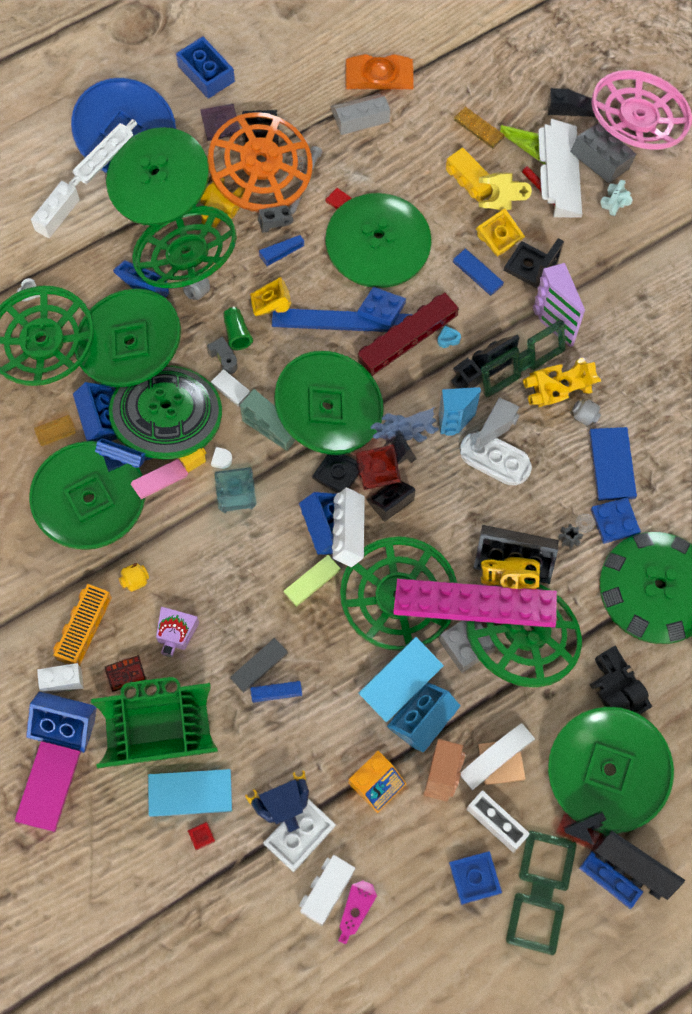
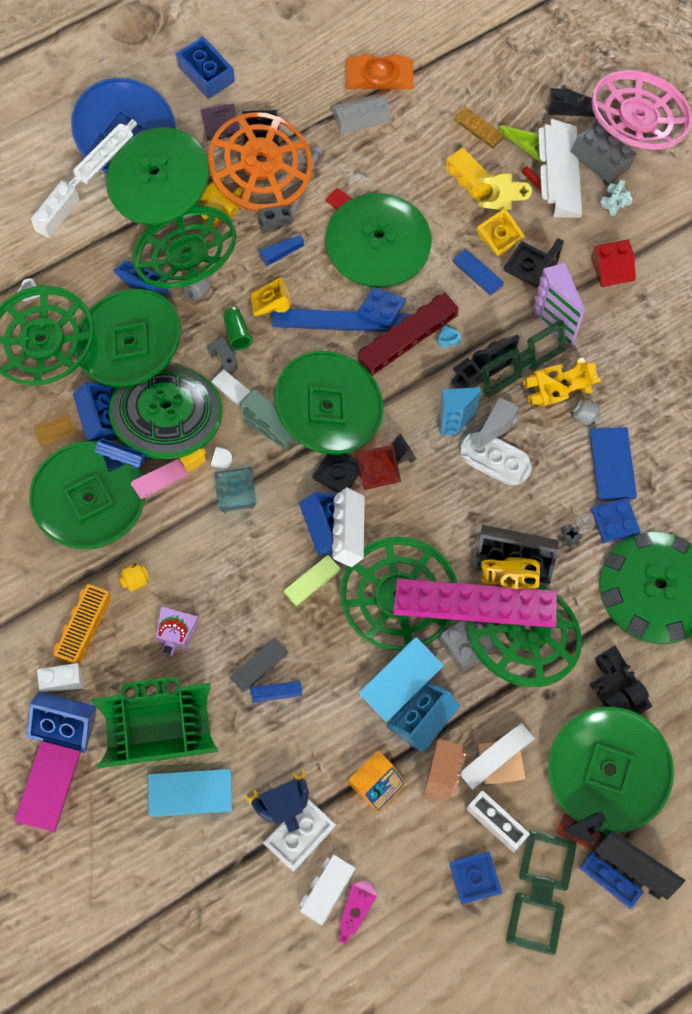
clear red piece [104,655,147,692] -> none
red tile [187,822,215,851] -> none
black slope [366,478,416,522] -> none
sand blue animal [371,407,439,446] -> none
none -> red slope [591,239,636,287]

